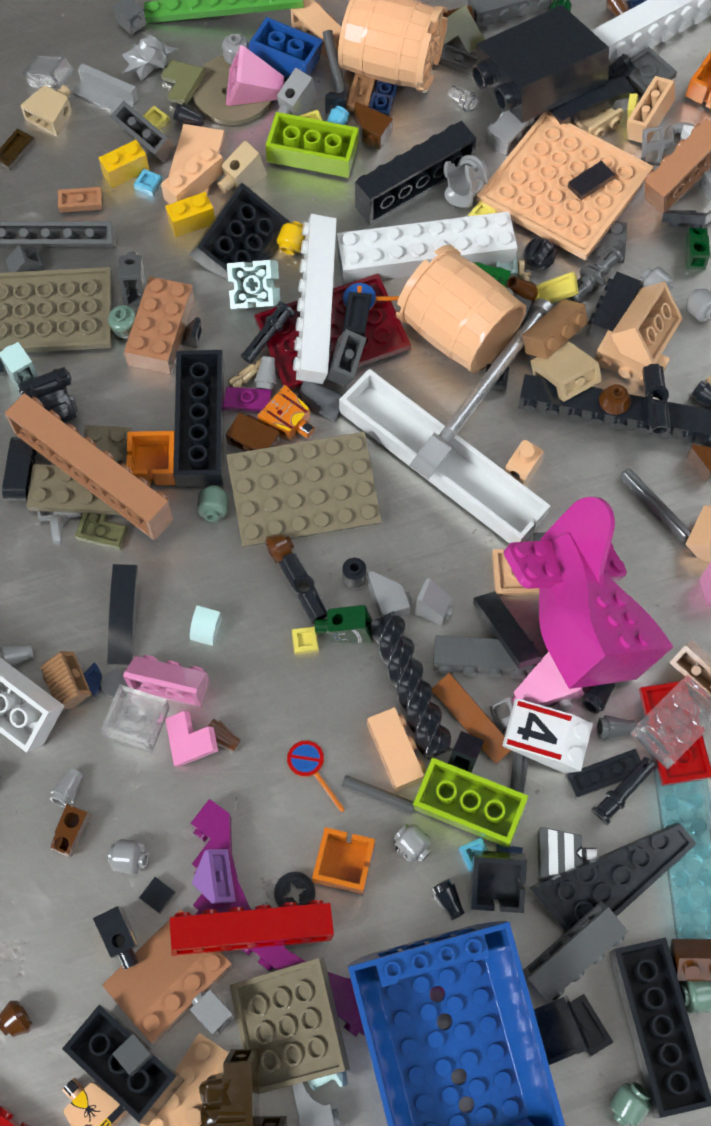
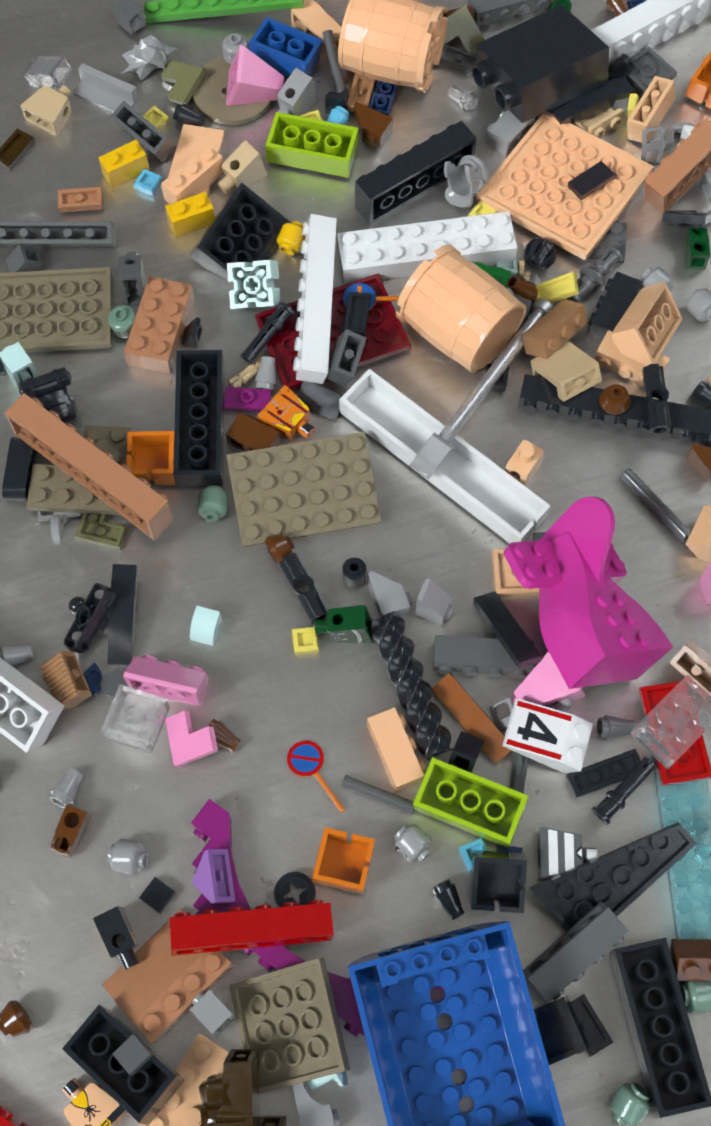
black cone [582,683,616,714] -> none
none -> black piece [64,583,117,654]

